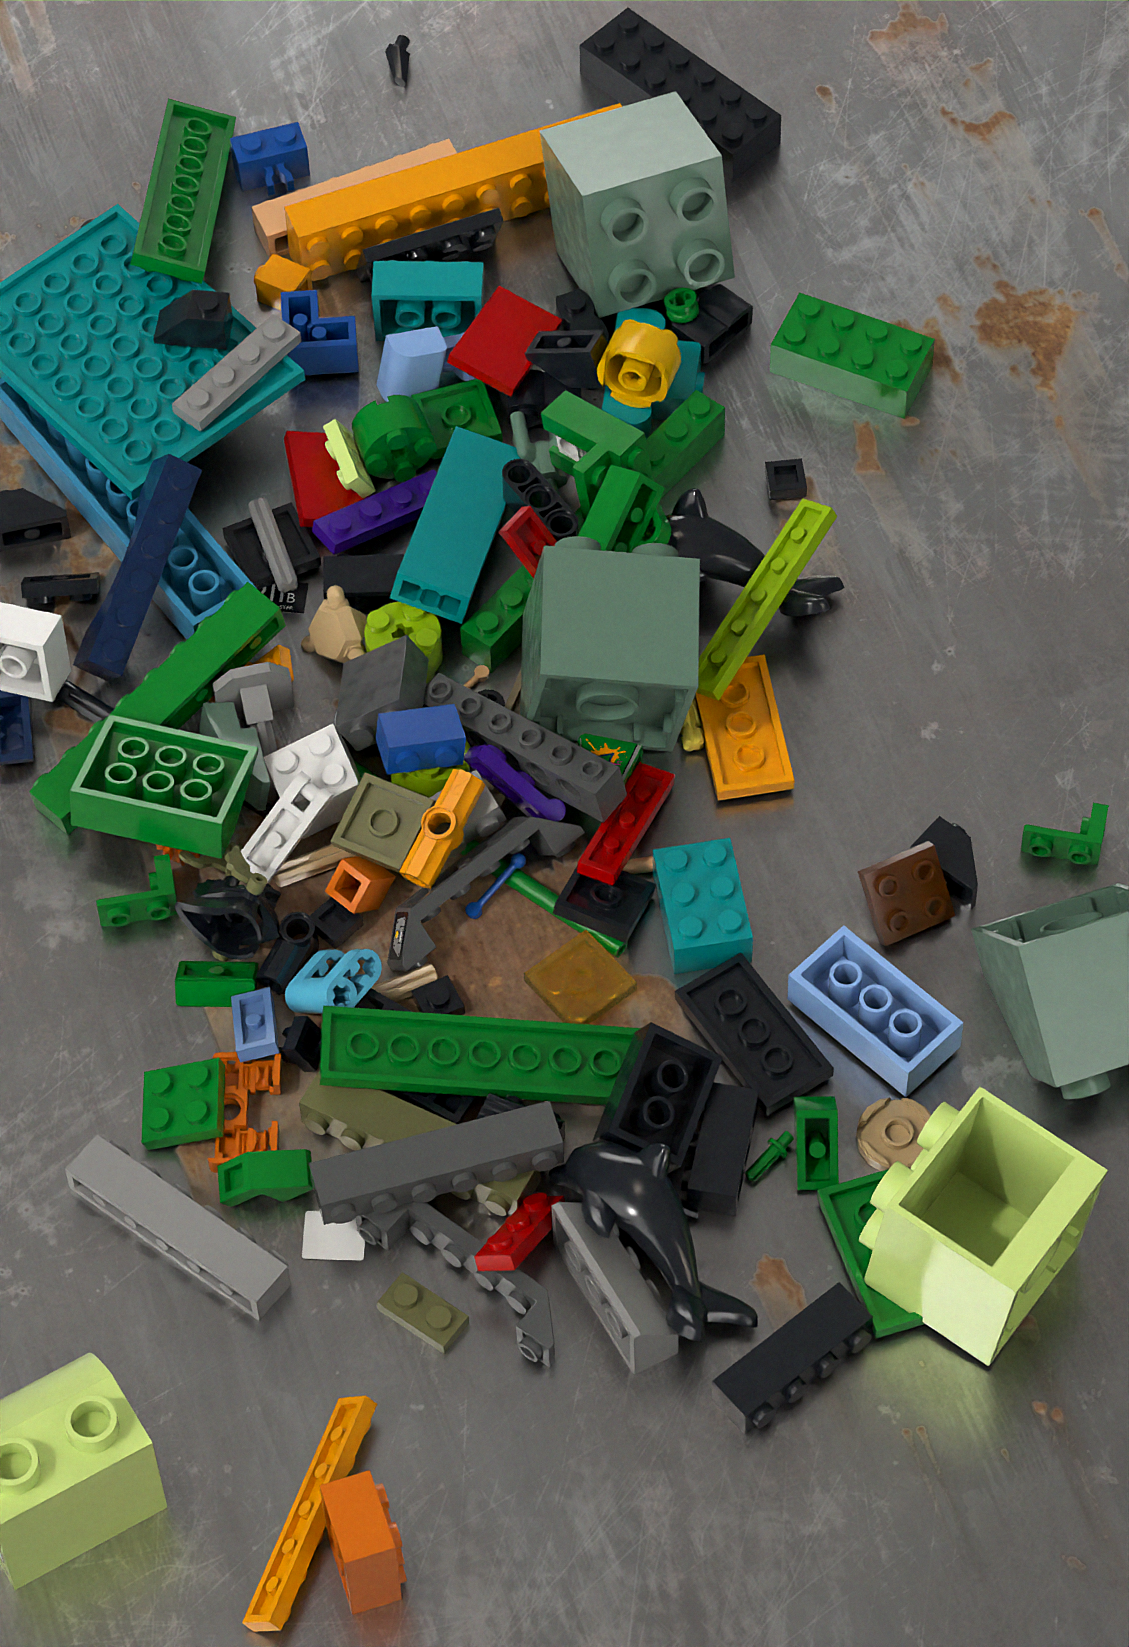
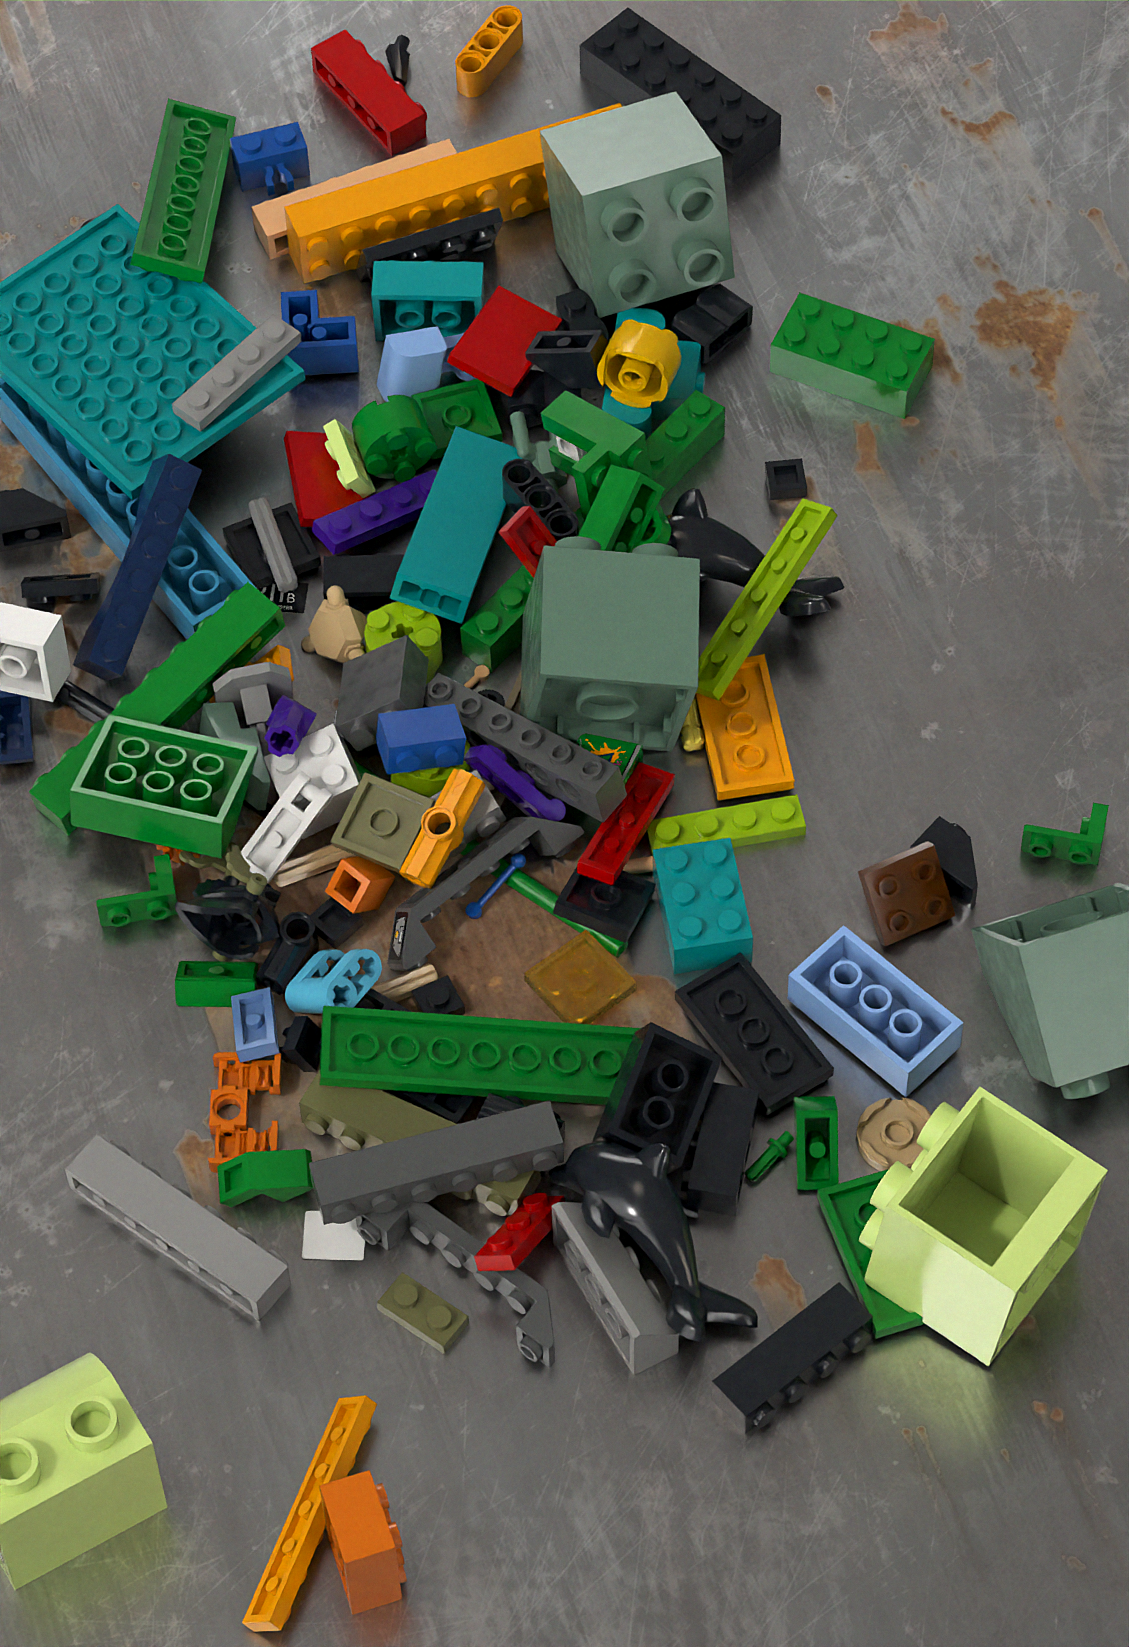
green plate [141,1058,225,1150] -> none
black slope [154,290,233,350] -> none
light orange brick [254,253,313,311] -> none
green bush [664,287,699,323] -> none
none -> dark purple piece [264,694,317,757]
none -> red brick [311,29,427,156]
none -> light orange beam [455,5,523,97]
none -> lime plate [645,794,806,856]

